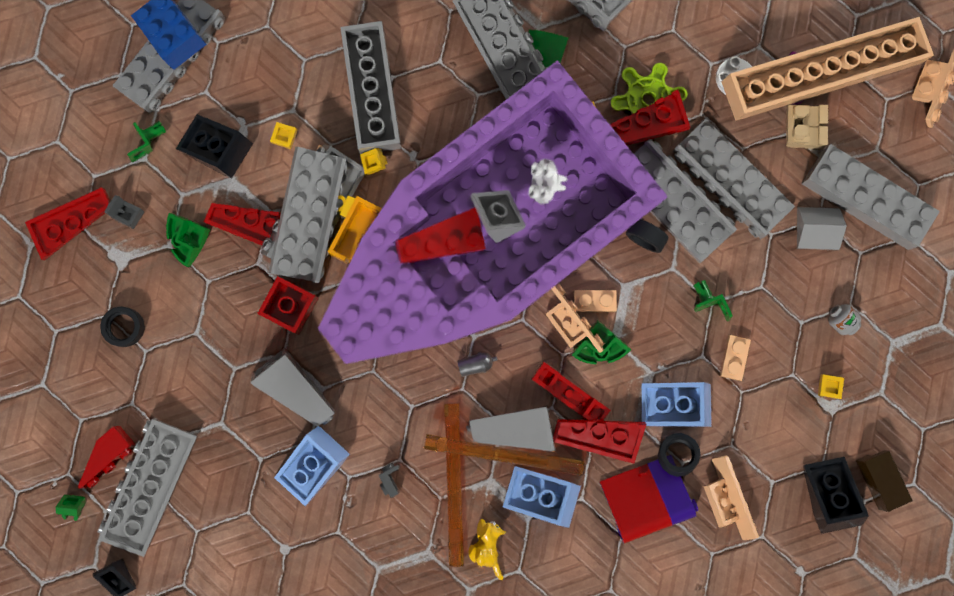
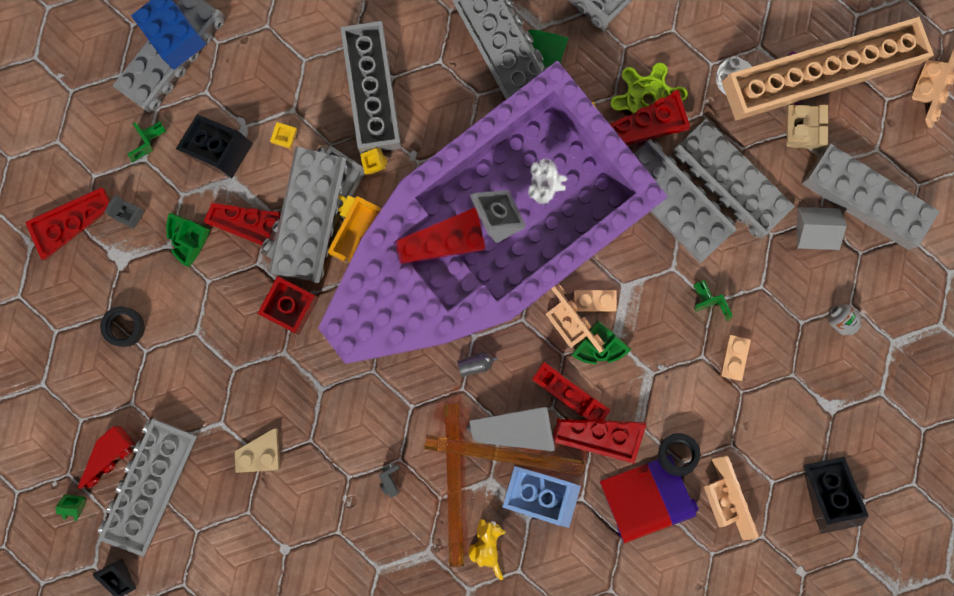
light grey slope [251,348,334,427] -> none
light blue slope [274,426,350,506] -> none
black tyre [626,219,669,253] -> none
light blue slope [642,382,711,427] -> none
yellow tile [818,374,844,399] -> none
dark brown piece [856,450,913,512] -> none
none -> tan wing [235,428,280,473]

